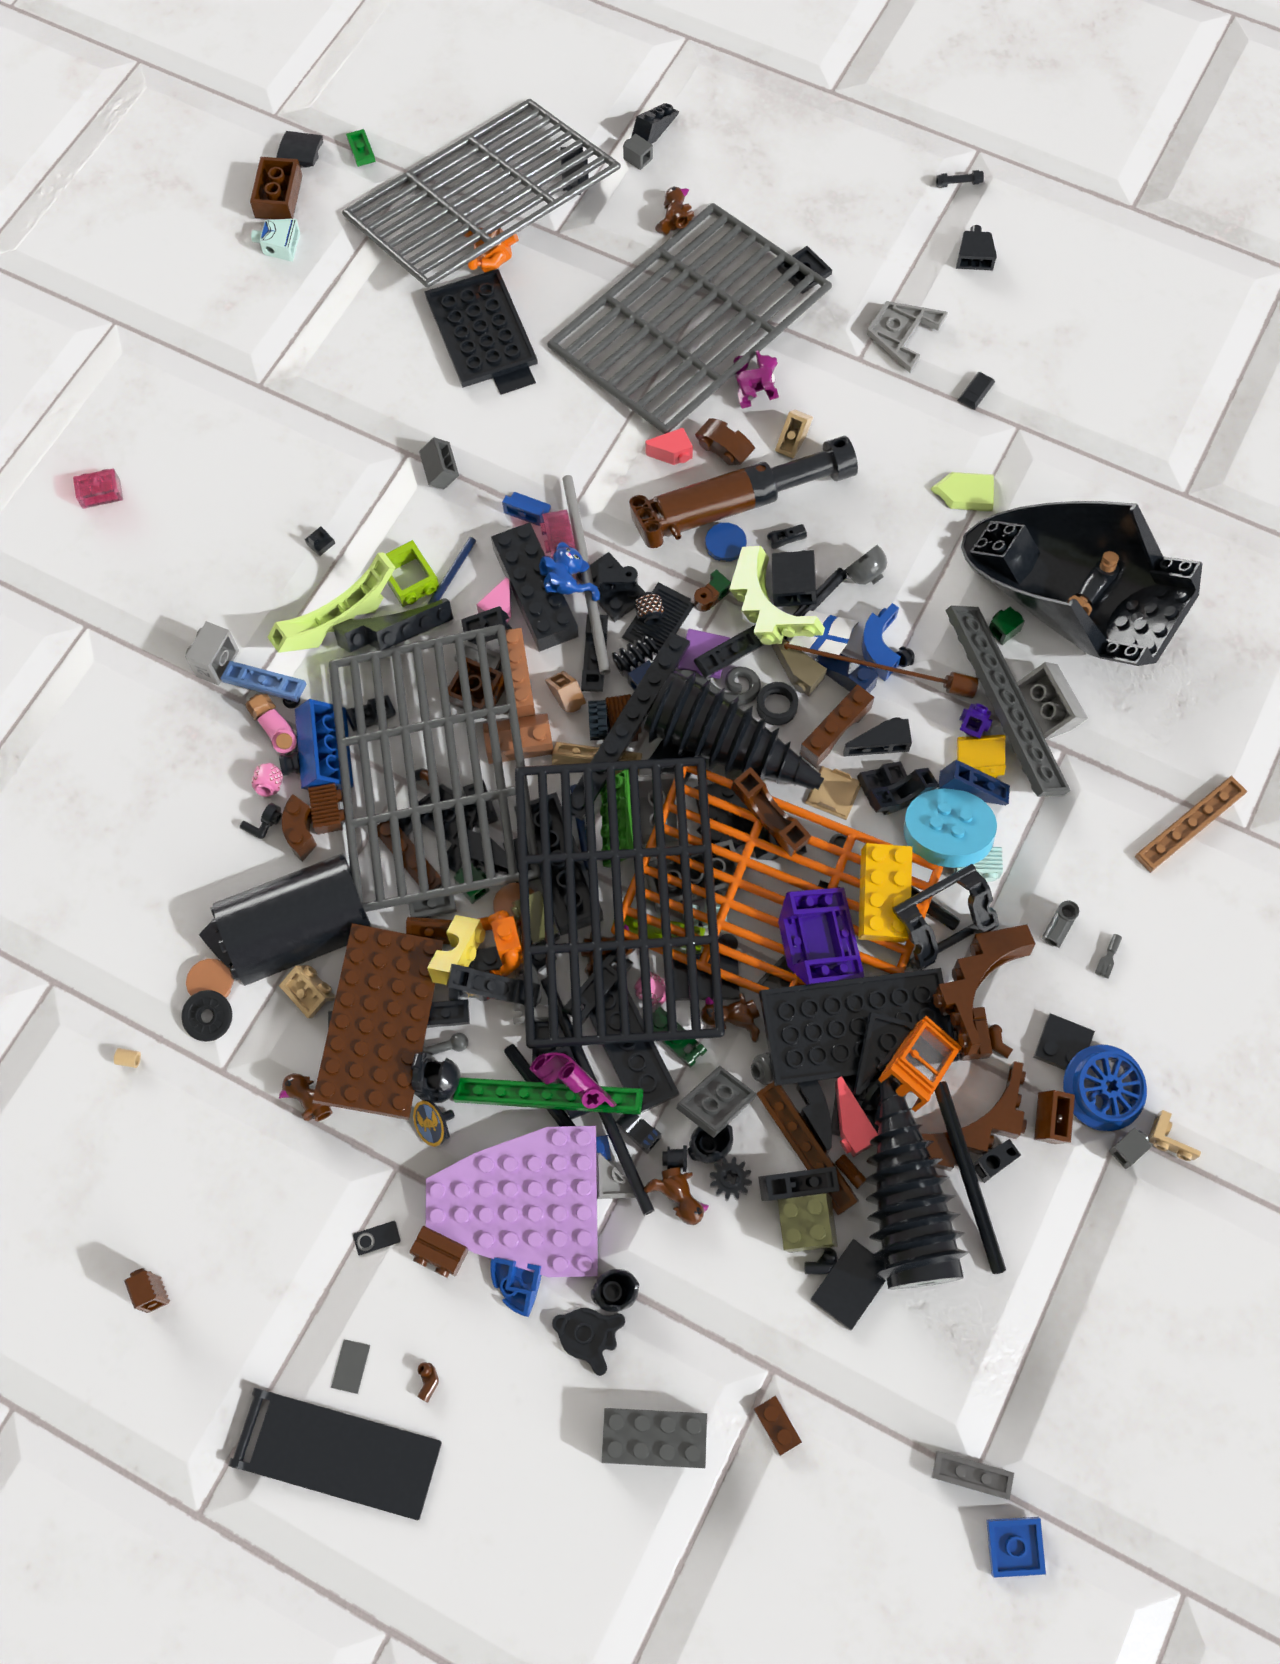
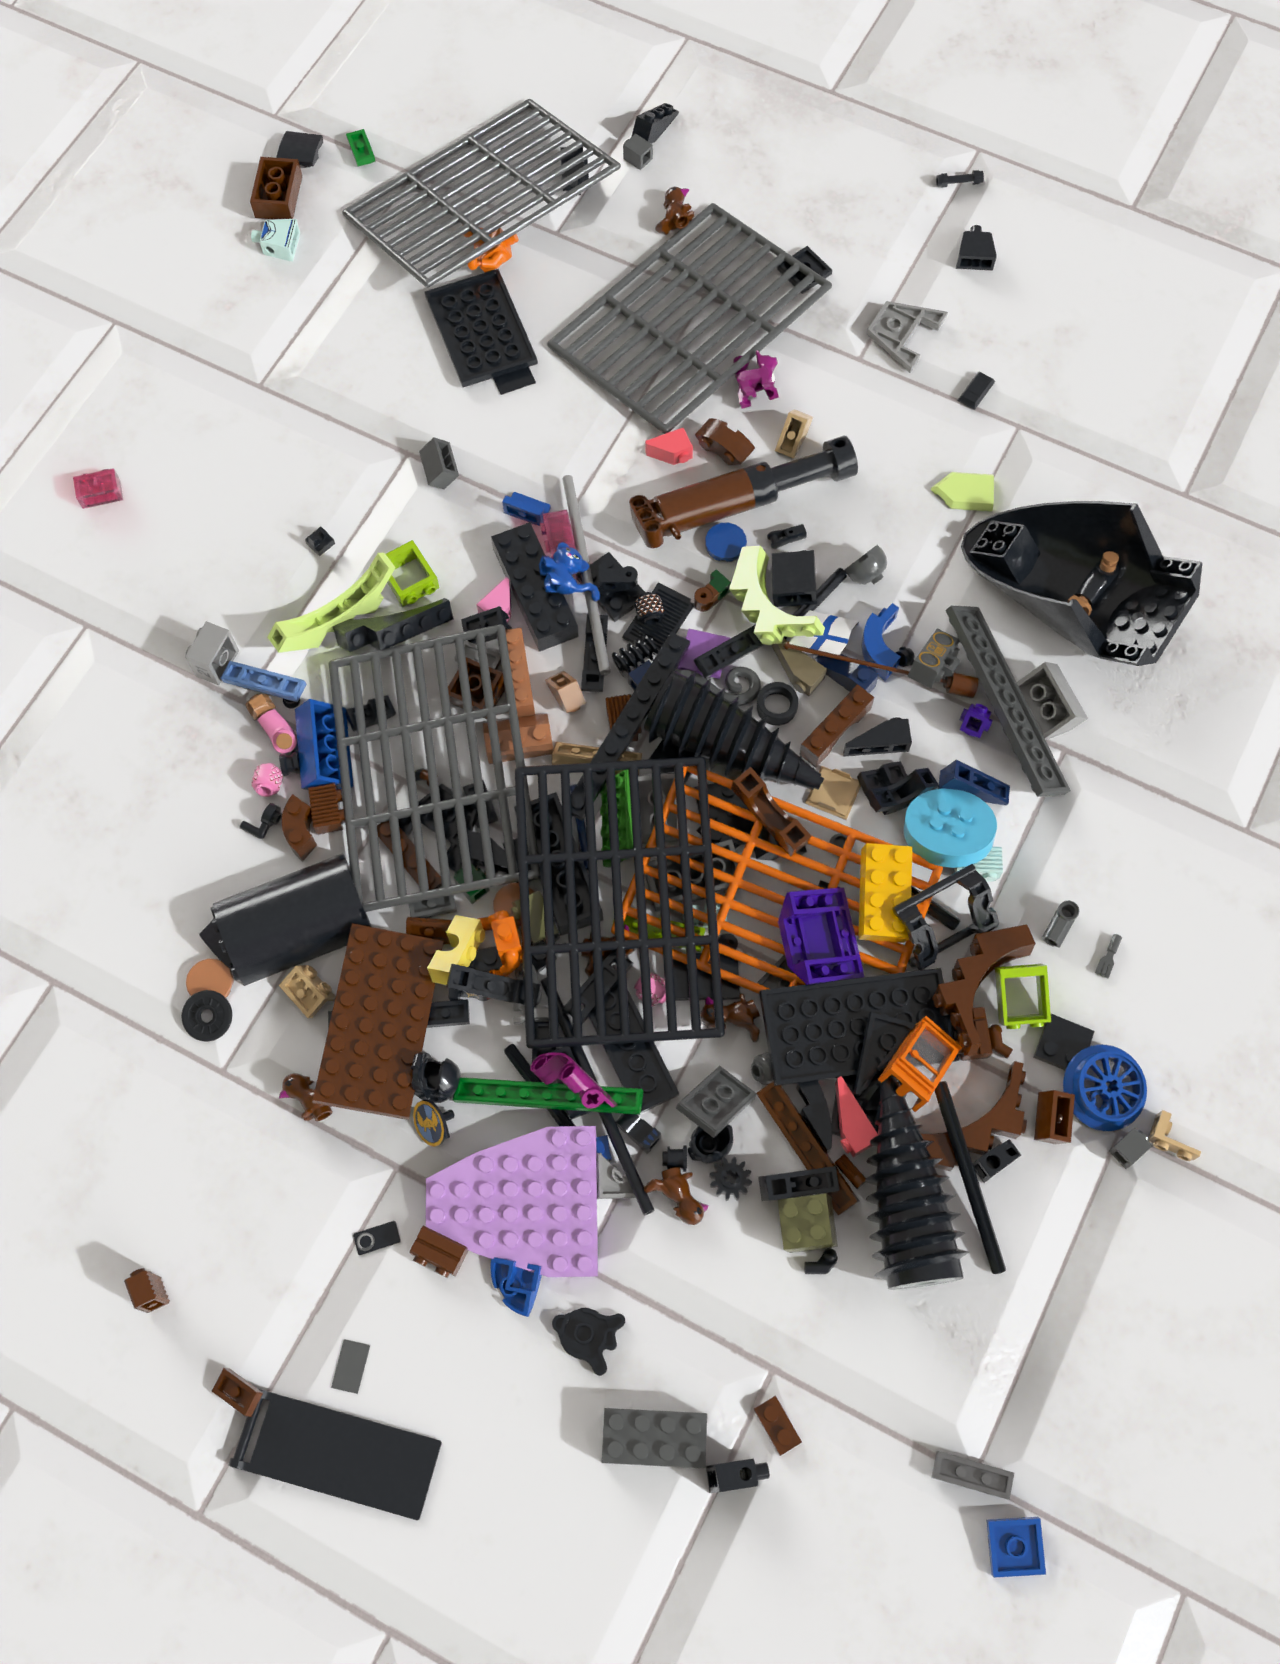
tan hinge [114,1048,141,1068] -> none
reddish brown arm [417,1362,439,1403] -> none
dark grey pin [422,1033,468,1055] -> none
dark blue piece [428,537,476,604] -> none
black wheel [588,700,608,741] -> none
black hair [591,1269,639,1312] -> none
dark green plate [653,1006,707,1068] -> none
black tile [810,1239,886,1331] -> none
yellow slope [957,734,1006,779] -> none
dark green brick [989,606,1025,645] -> none
medium nougat tile [1135,775,1248,873] -> none
none -> reddish brown plate [212,1368,263,1417]
none -> black torso [706,1459,770,1493]
none -> dark grey piece [907,628,960,688]
none -> lime window [995,963,1051,1029]

